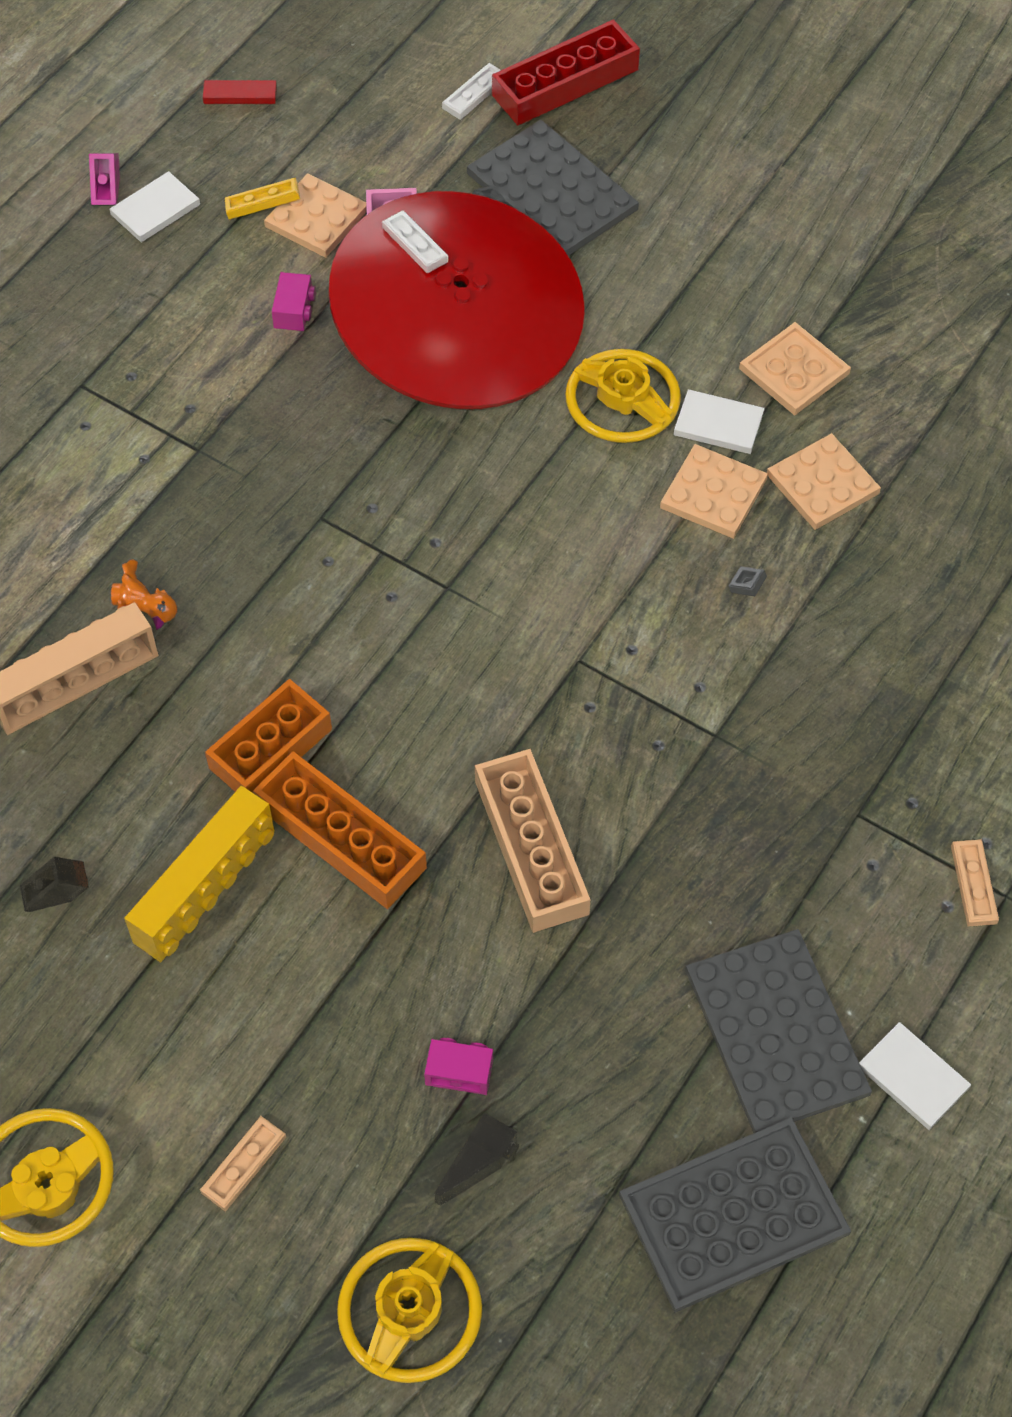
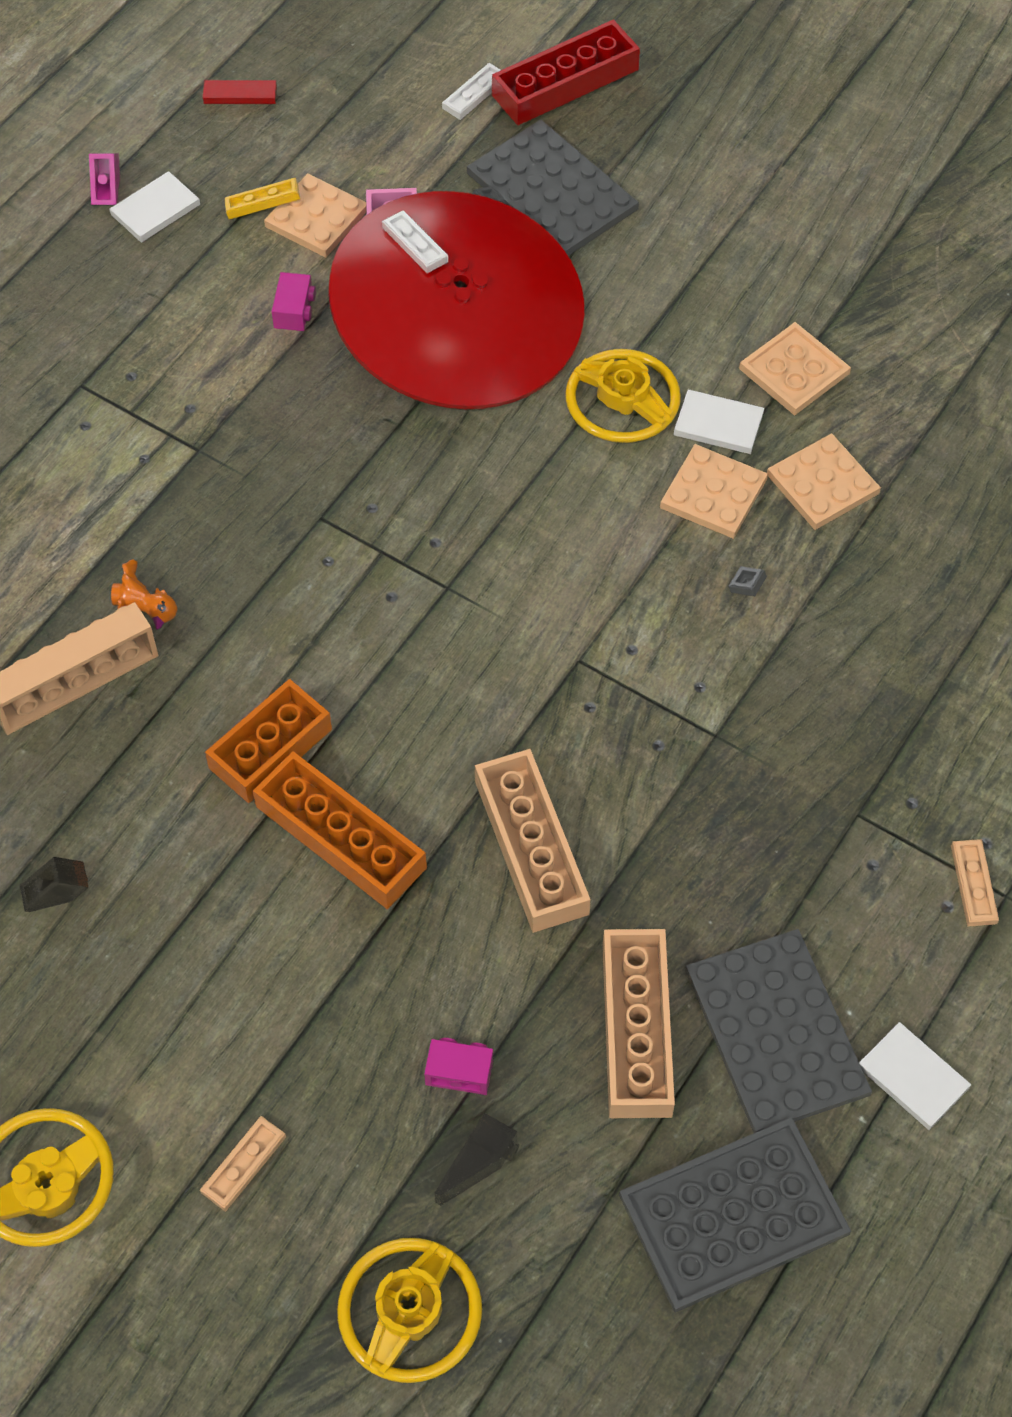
yellow brick [124,786,274,963] -> none
none -> light nougat brick [603,929,675,1118]

